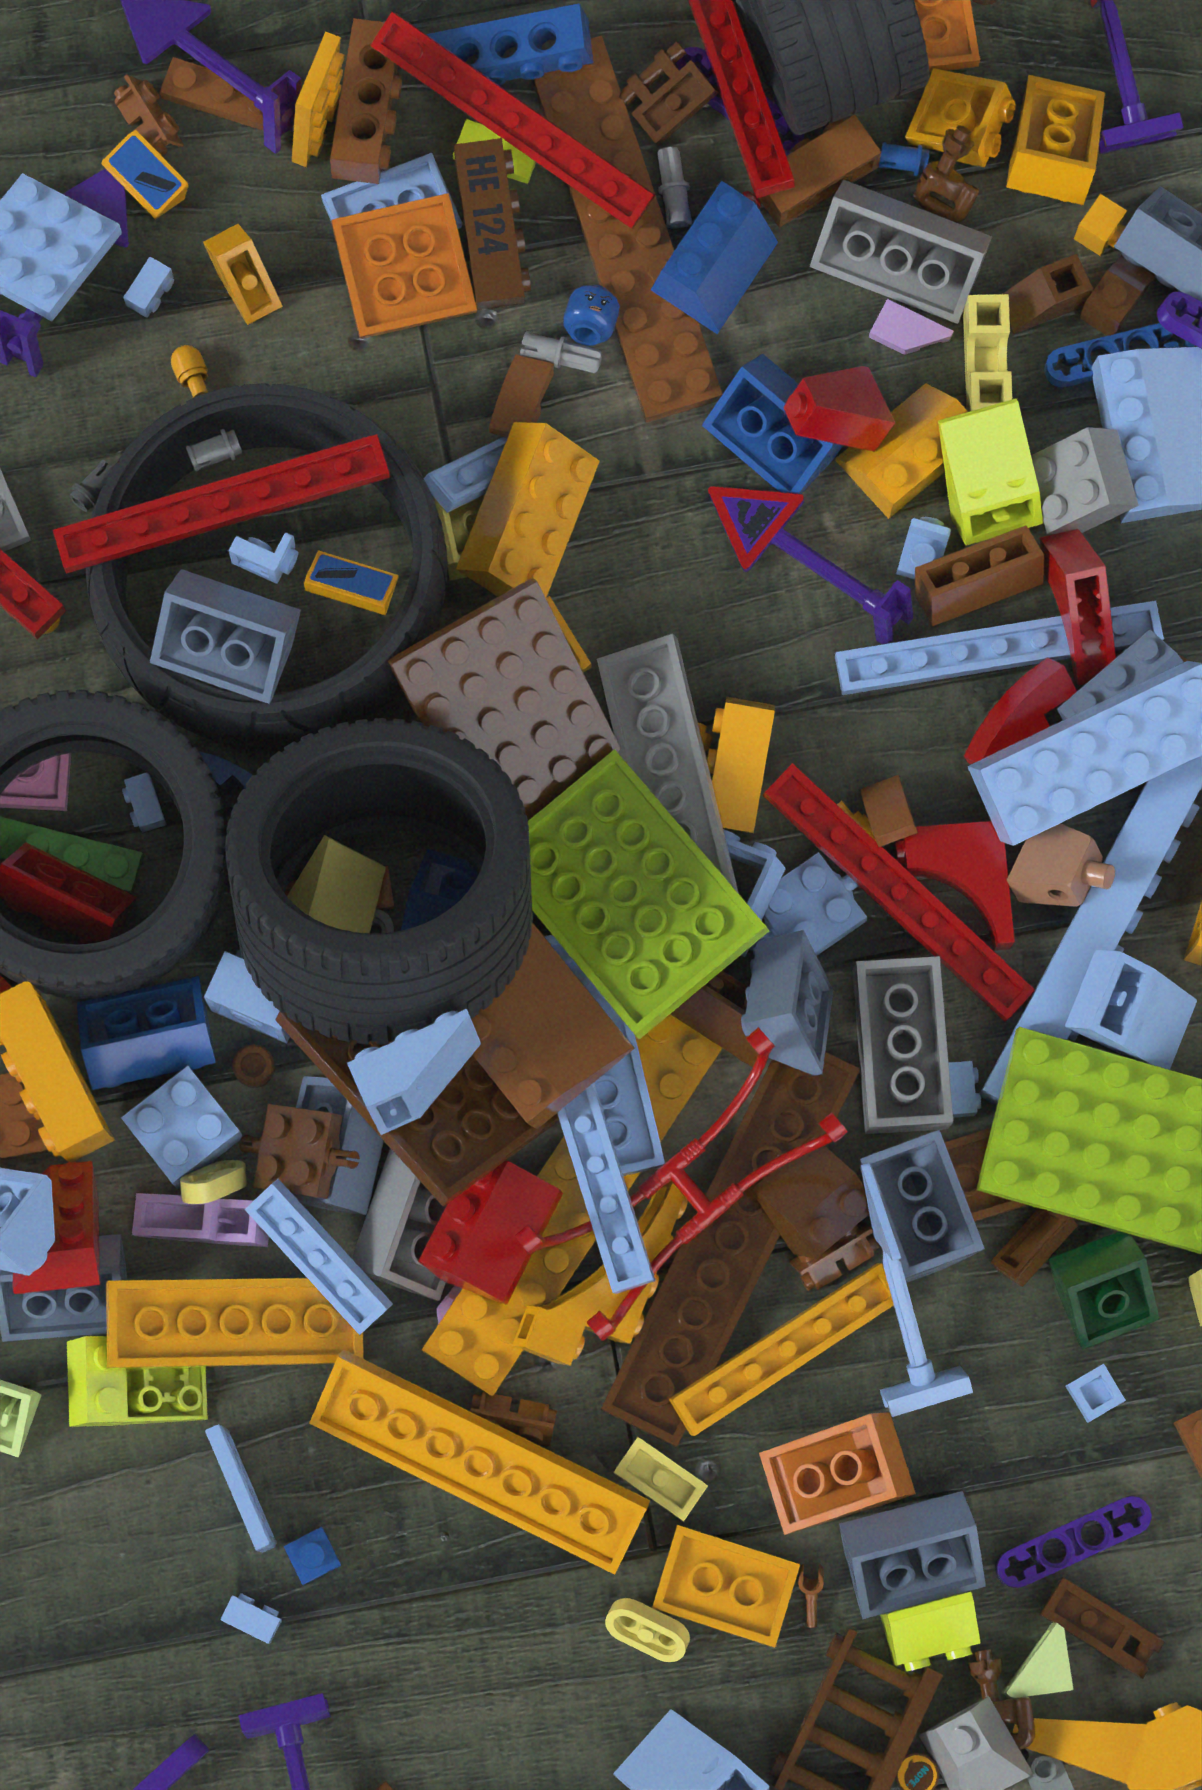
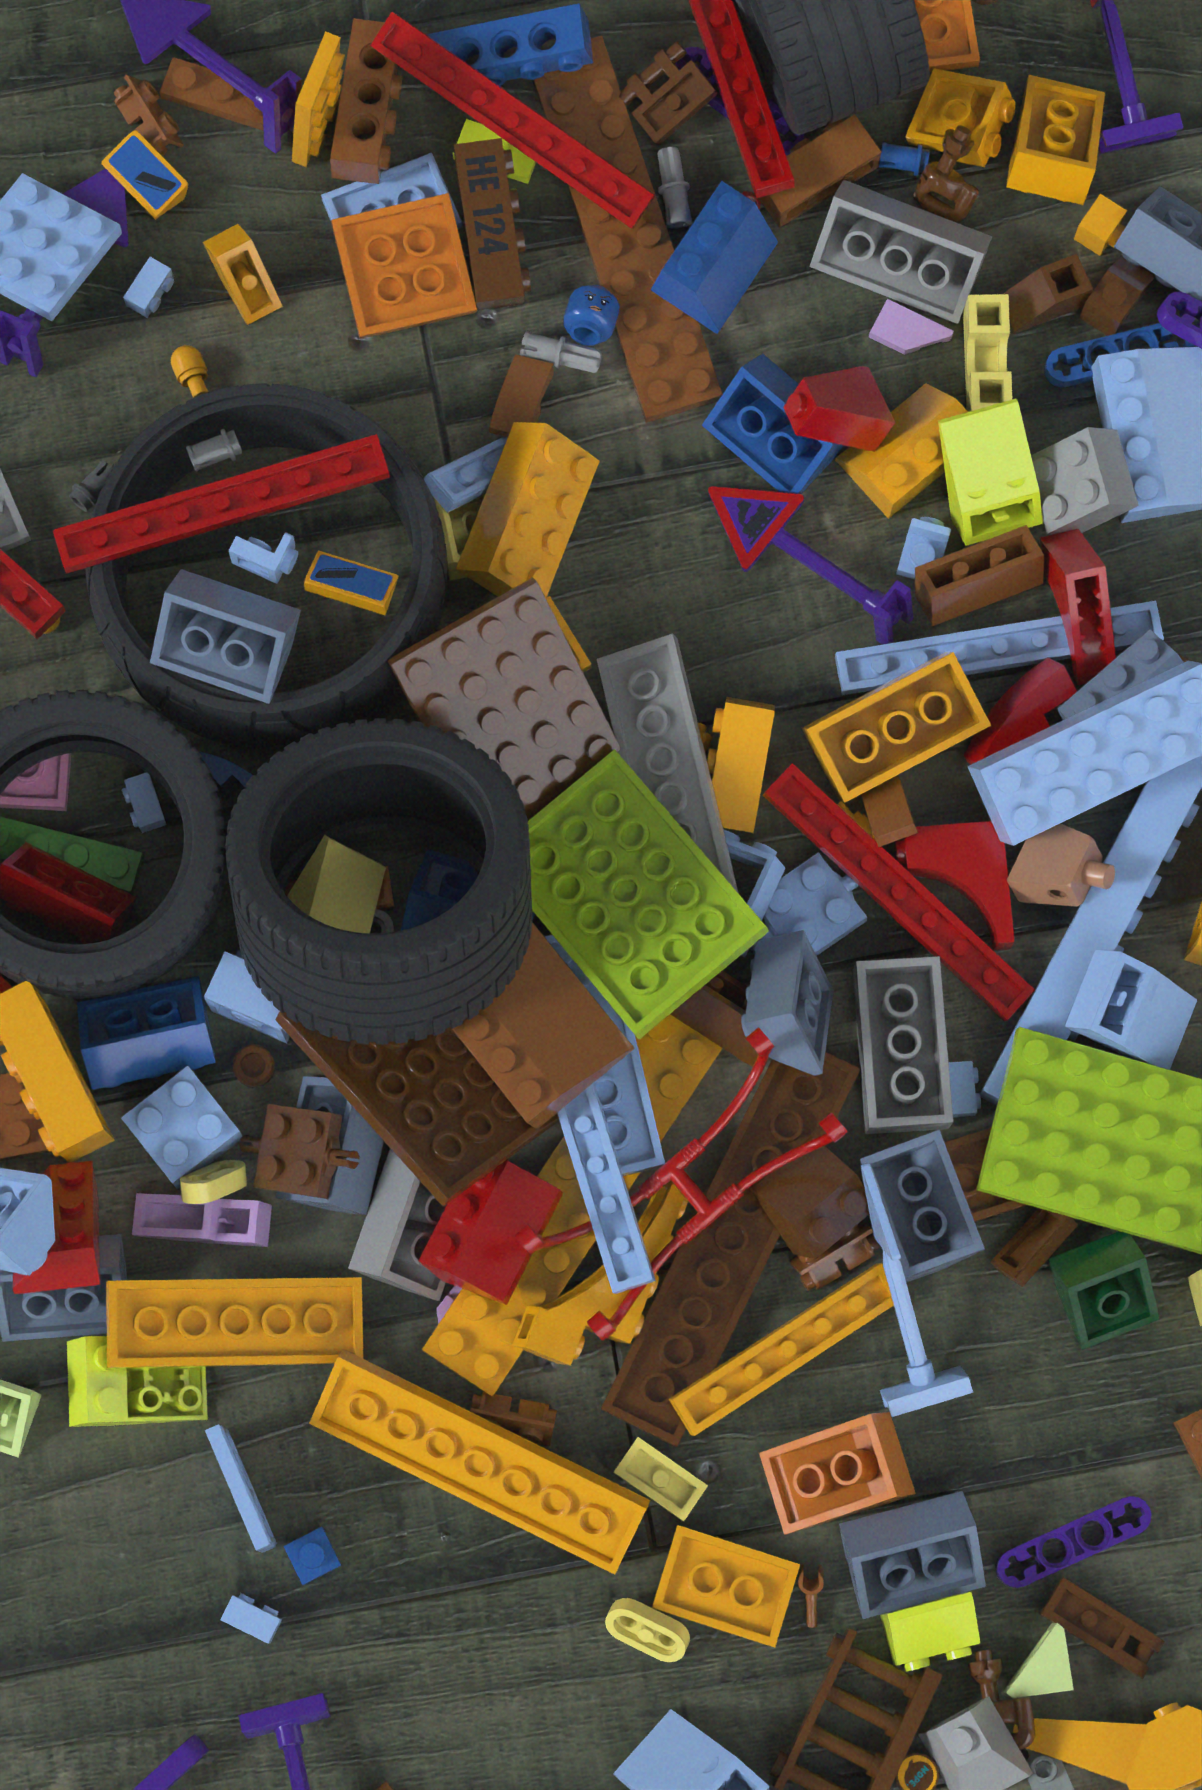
light blue plate [245,1179,393,1335] -> none
light blue slope [347,1009,481,1135] -> none
light blue plate [1066,1364,1126,1423] -> none
none -> light orange brick [802,652,991,803]

